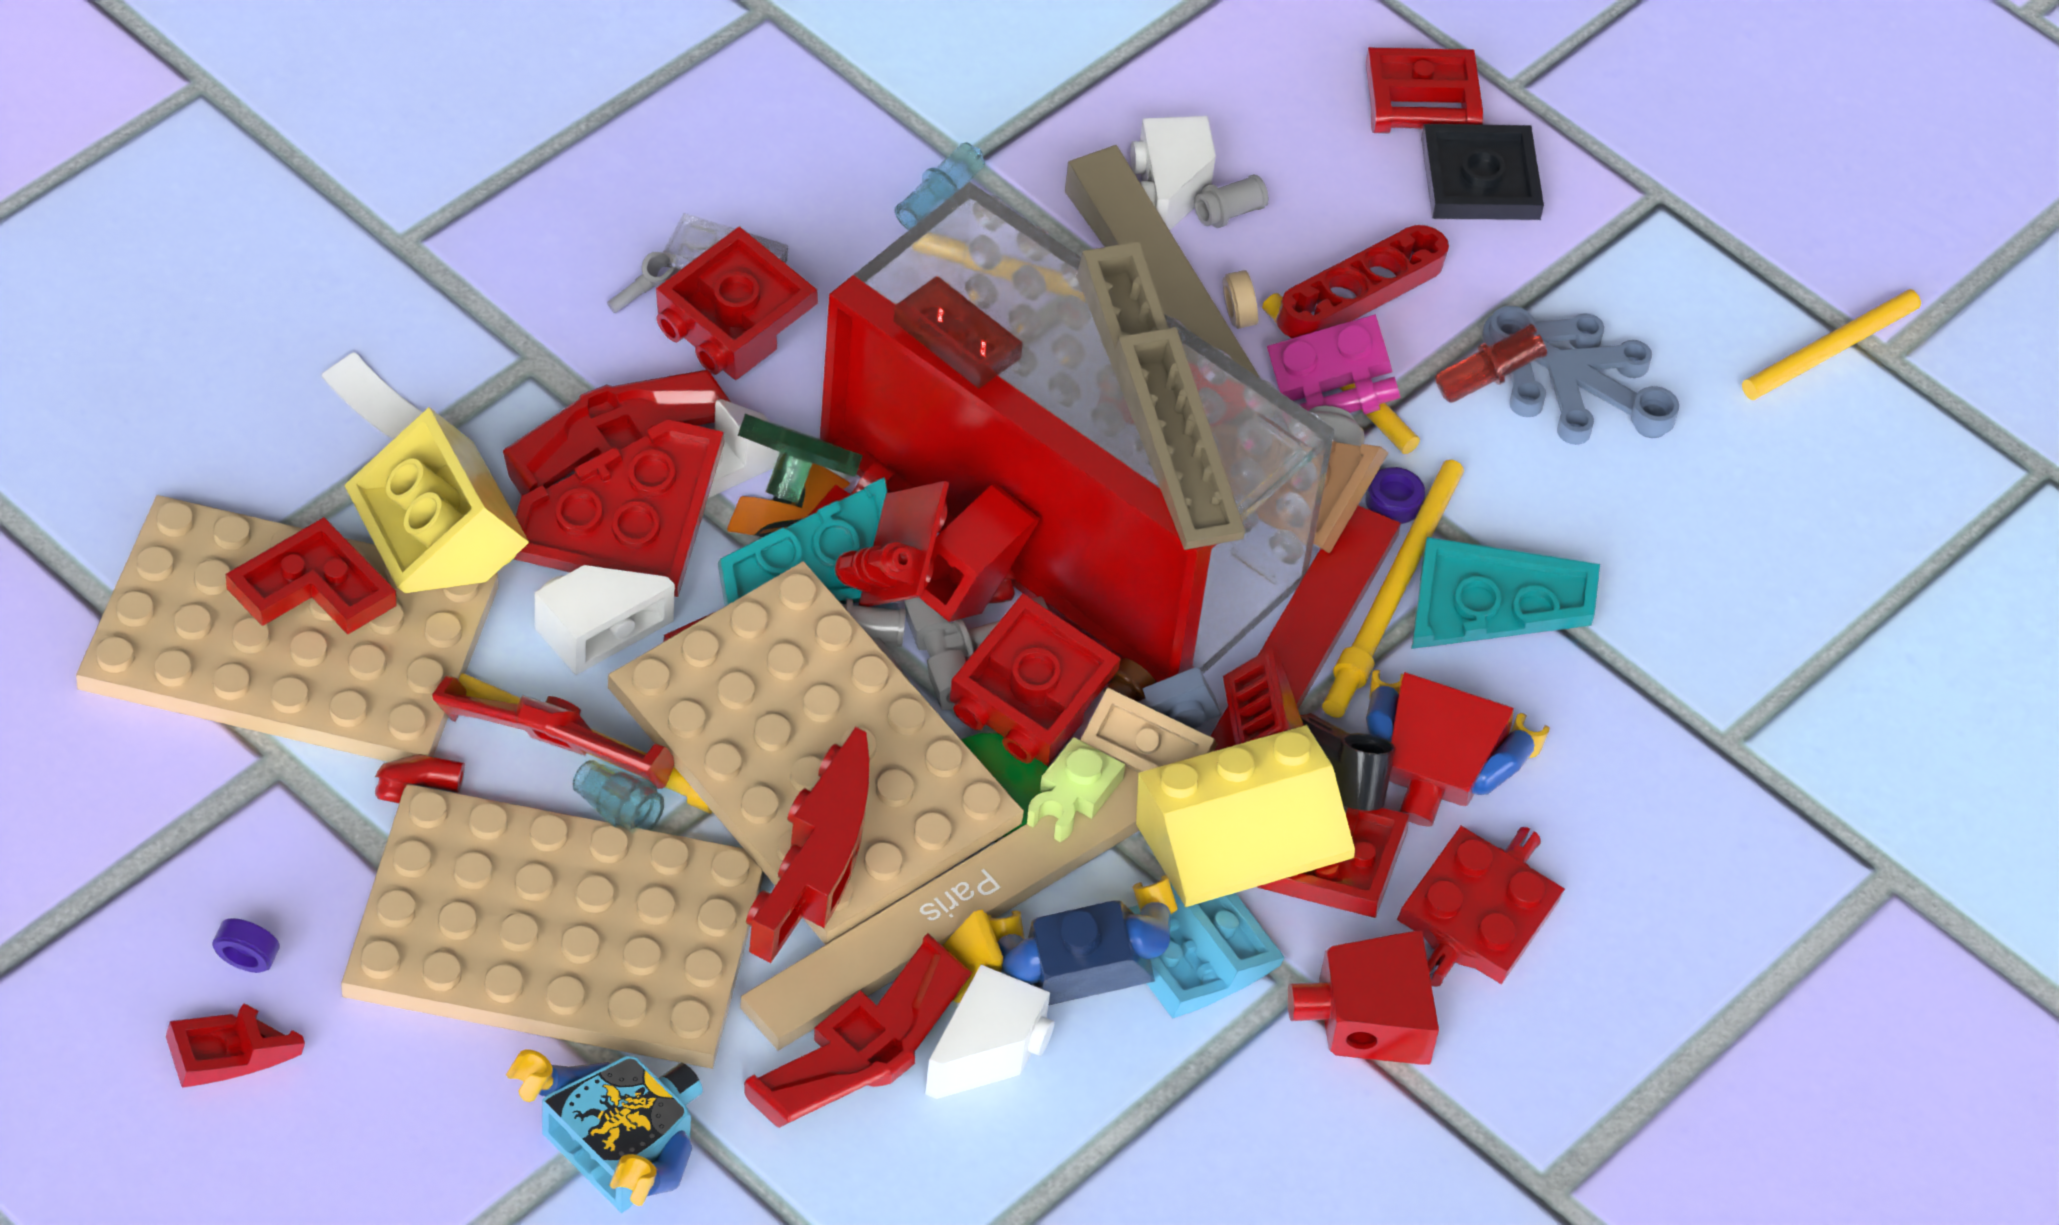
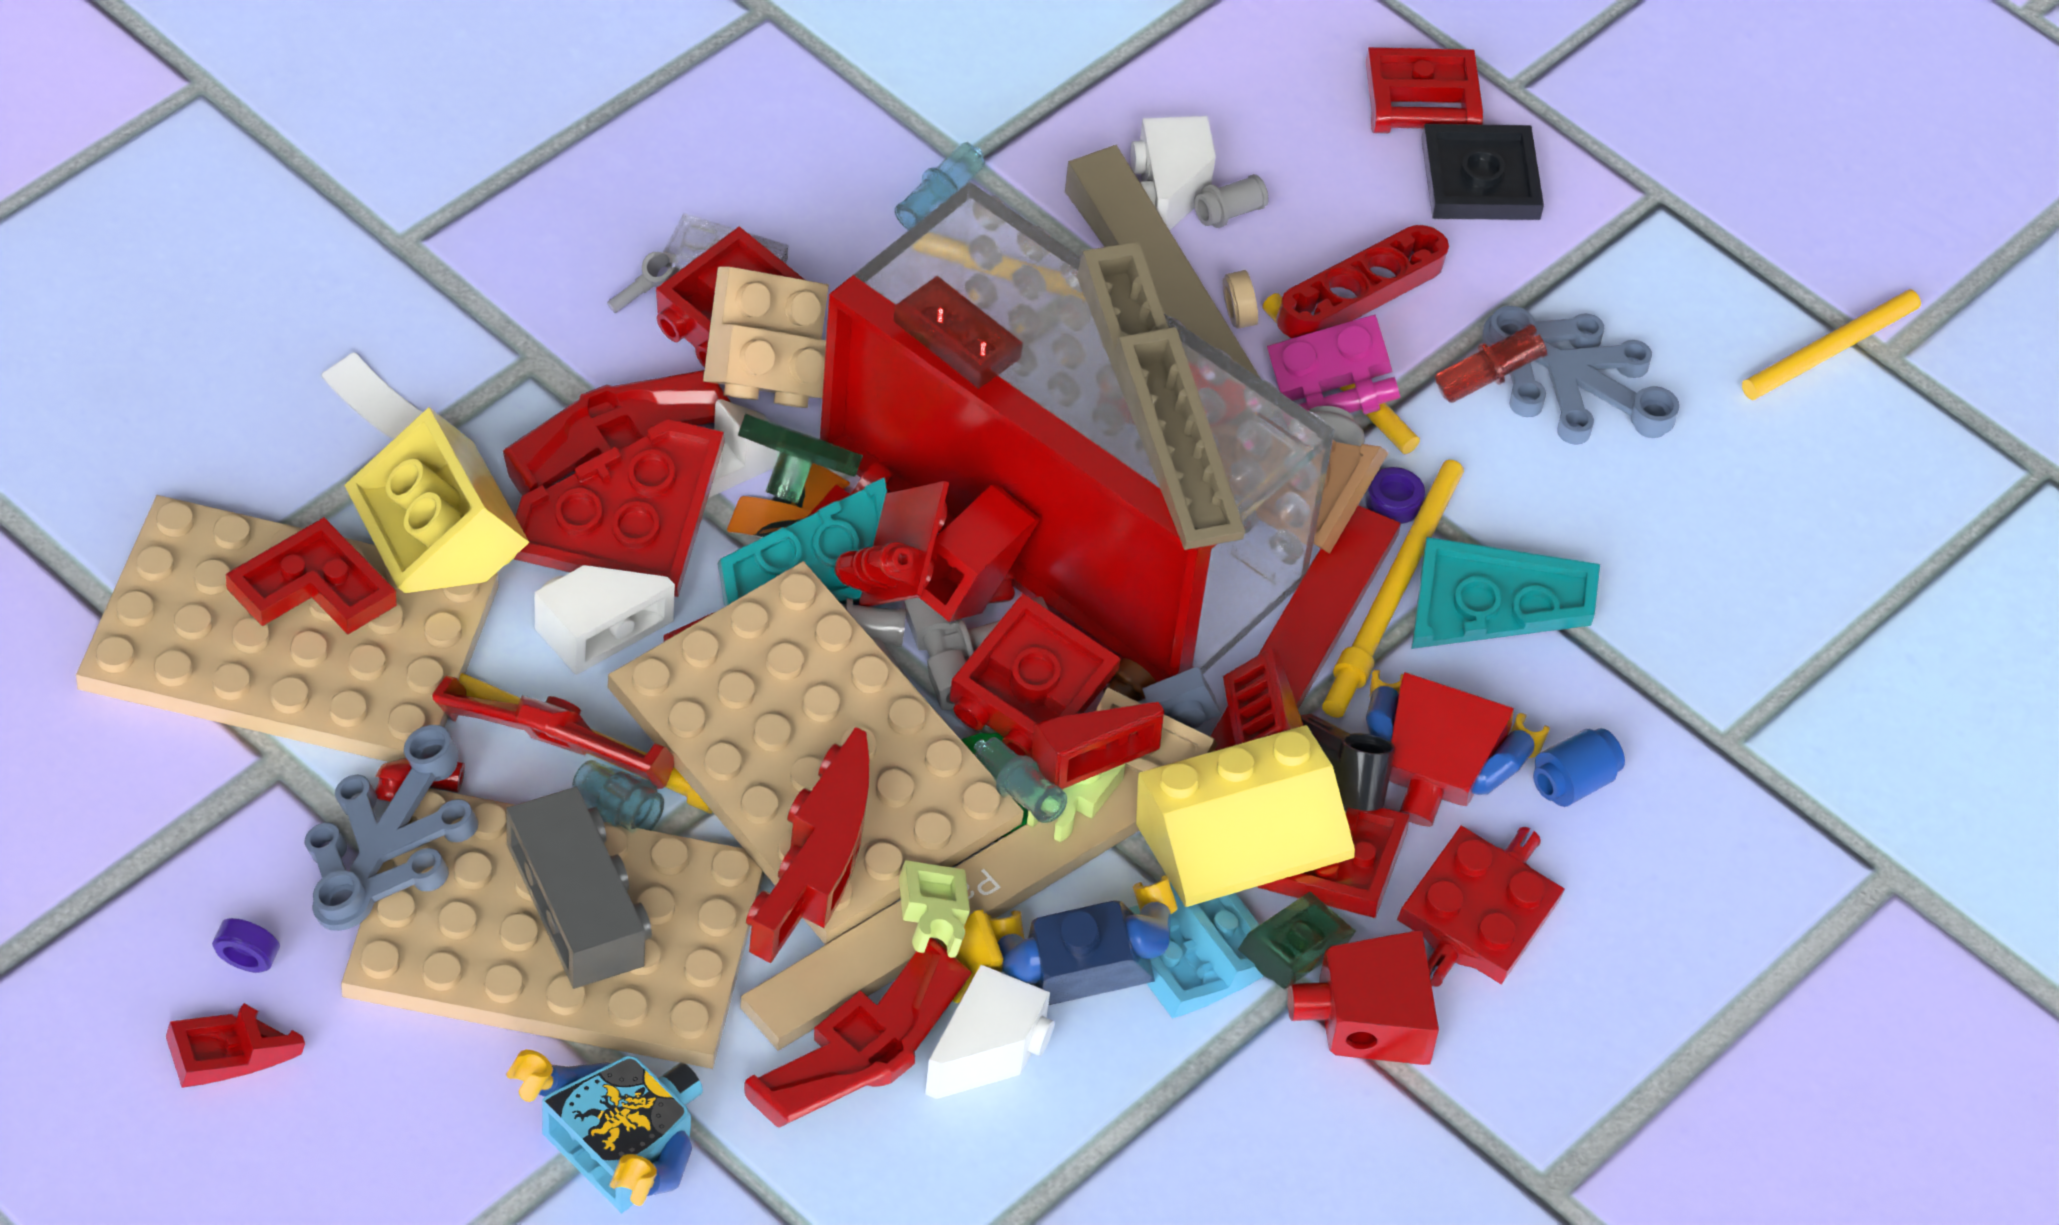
none -> sand blue plant [304,725,479,931]
none -> dark grey brick [506,786,652,989]
none -> tan plate [703,267,829,408]
none -> yellowish green plate [899,860,970,958]
none -> clear light blue axle [974,737,1067,823]
none -> red slope [1032,702,1164,792]
none -> clear green plate [1238,892,1356,990]
none -> blue brick [1533,728,1625,807]

